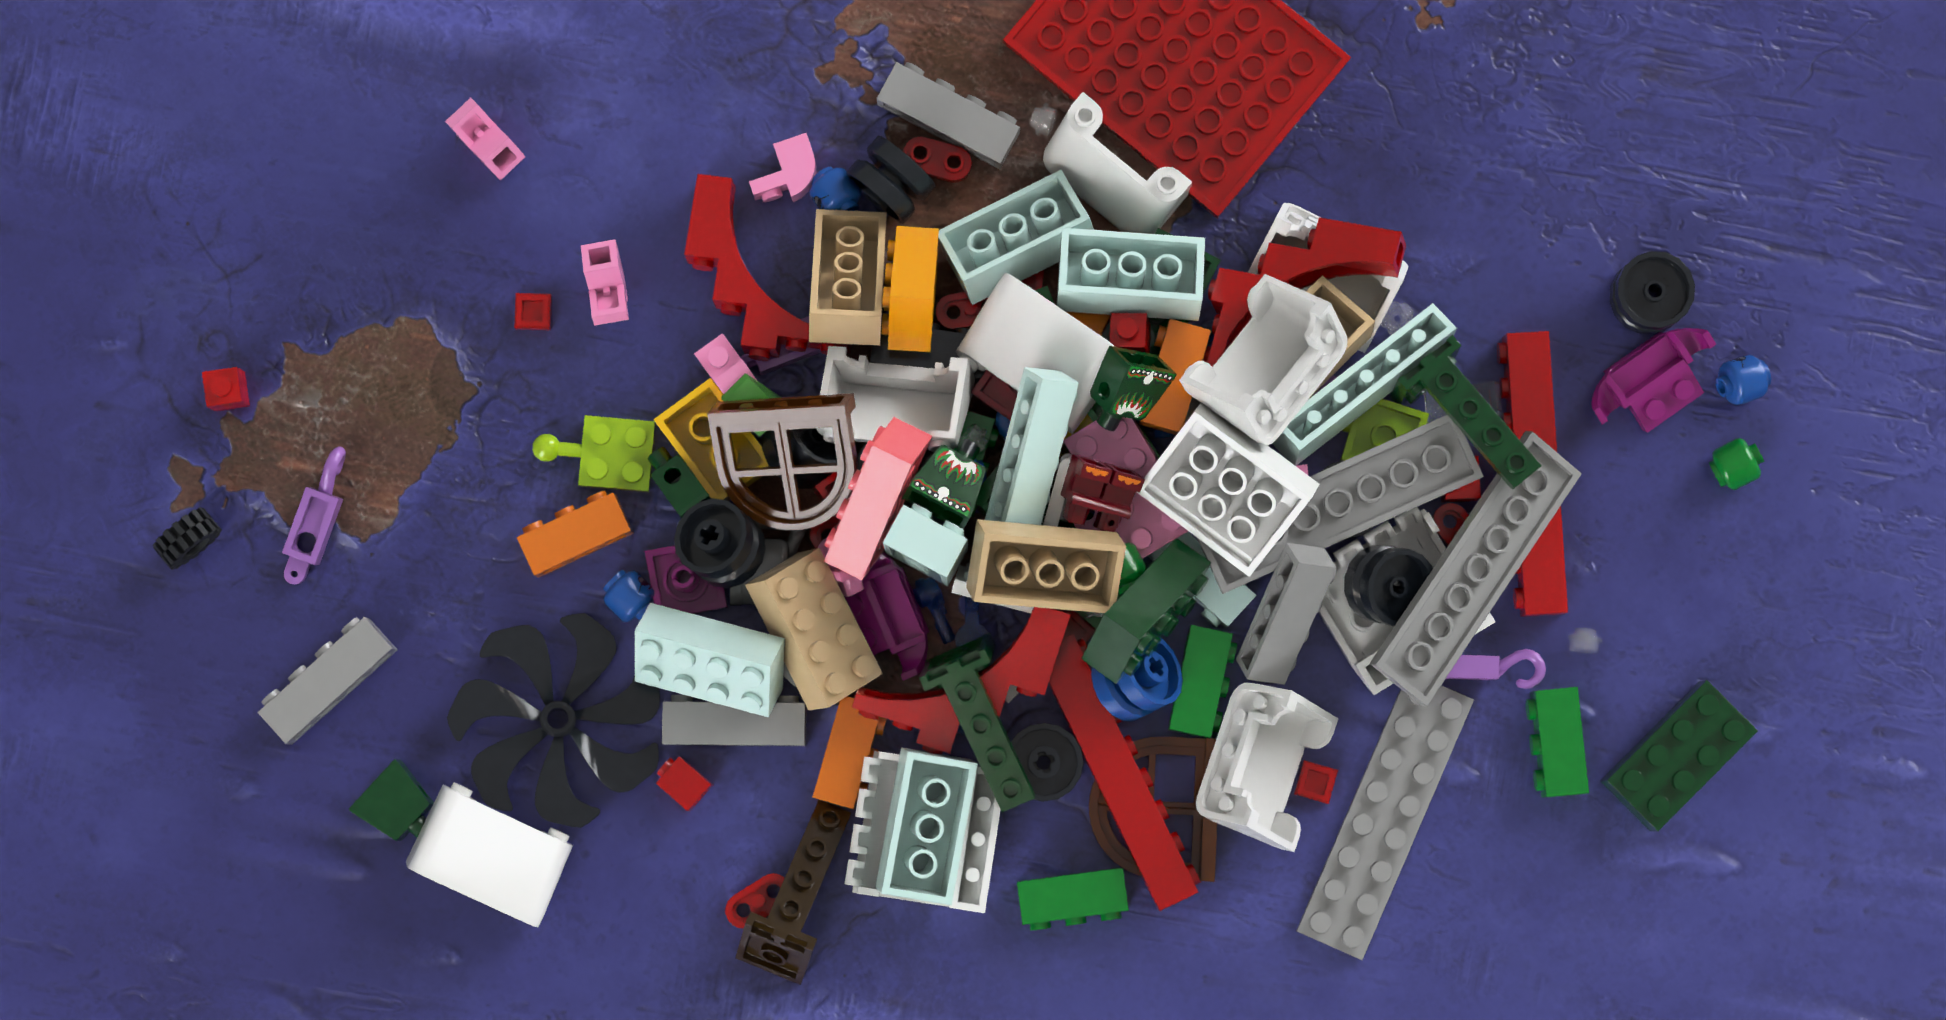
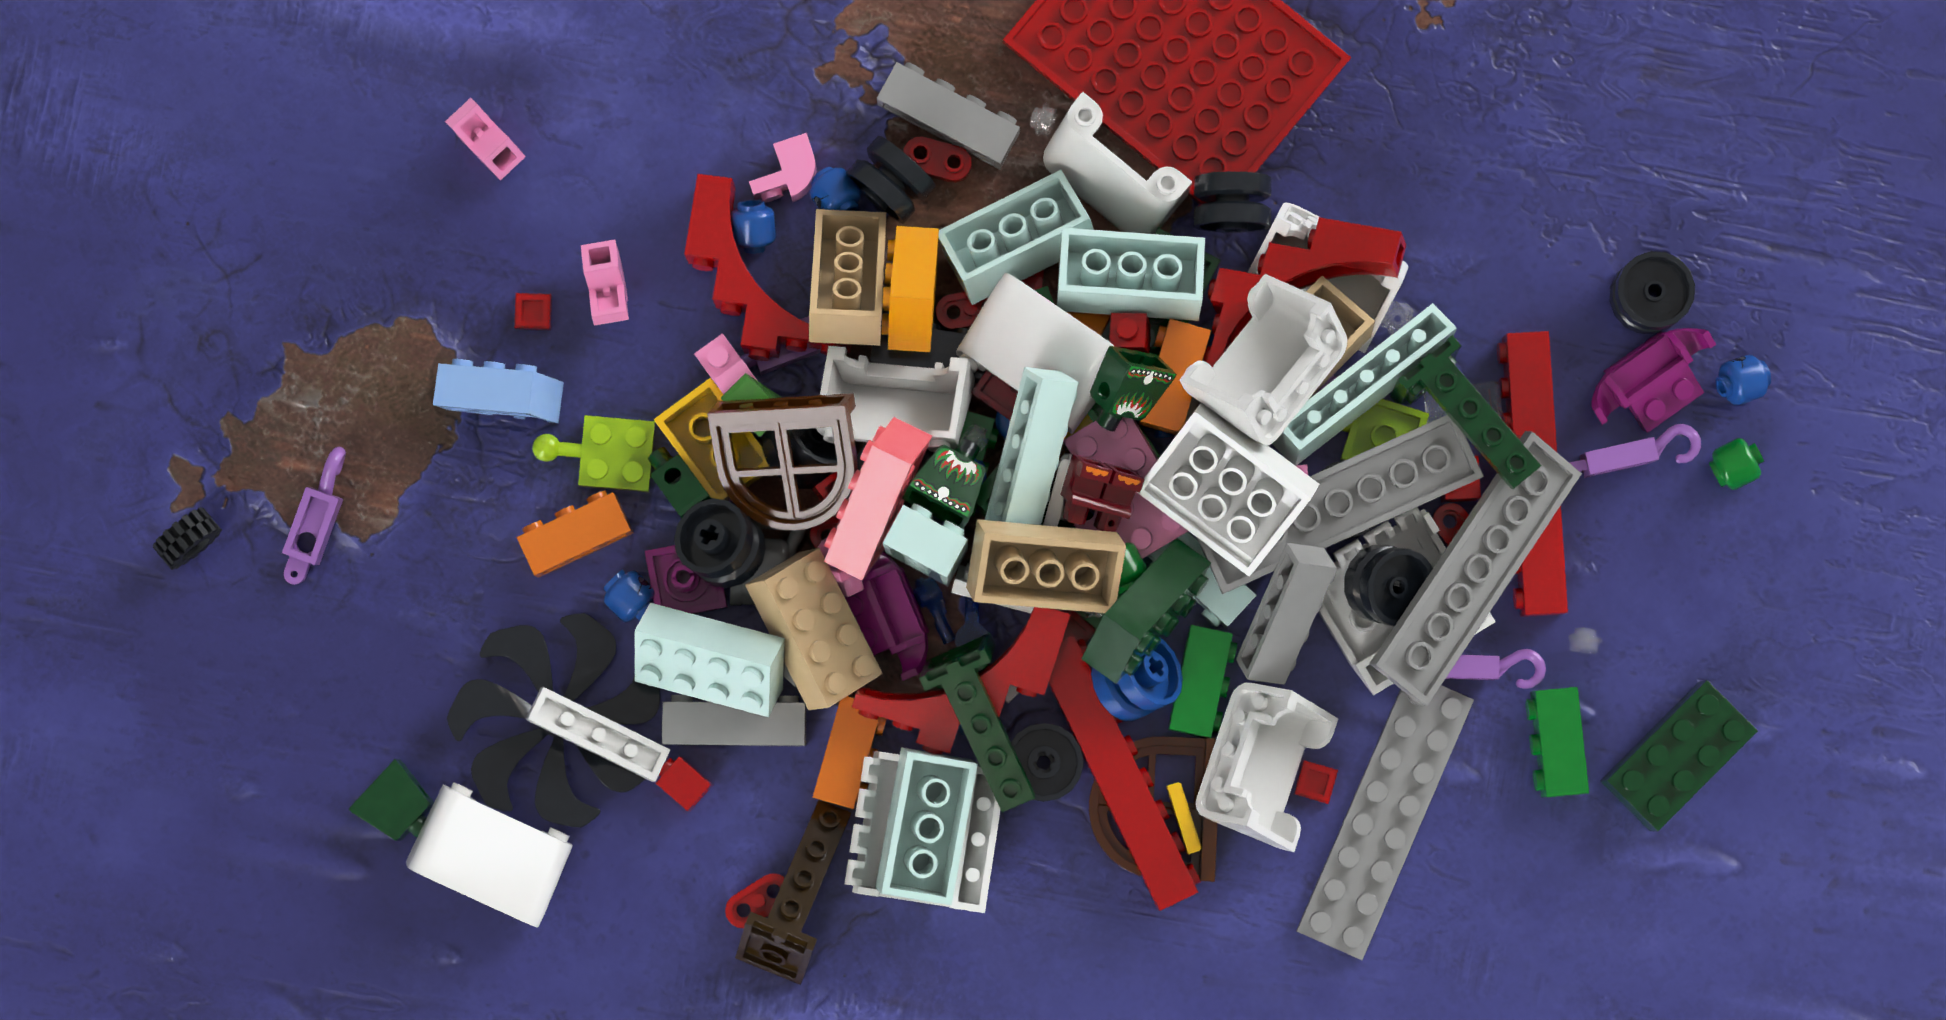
red brick [202,367,250,411] -> none
light grey brick [257,617,397,745] -> none
green brick [1017,867,1129,931] -> none
none -> light blue wedge [433,359,564,423]
none -> white plate [526,687,670,782]
none -> blue head [730,200,776,254]
none -> yellow tile [1166,782,1201,855]
none -> black wheel [1194,171,1271,233]
none -> medium lavender piece [1569,424,1701,478]

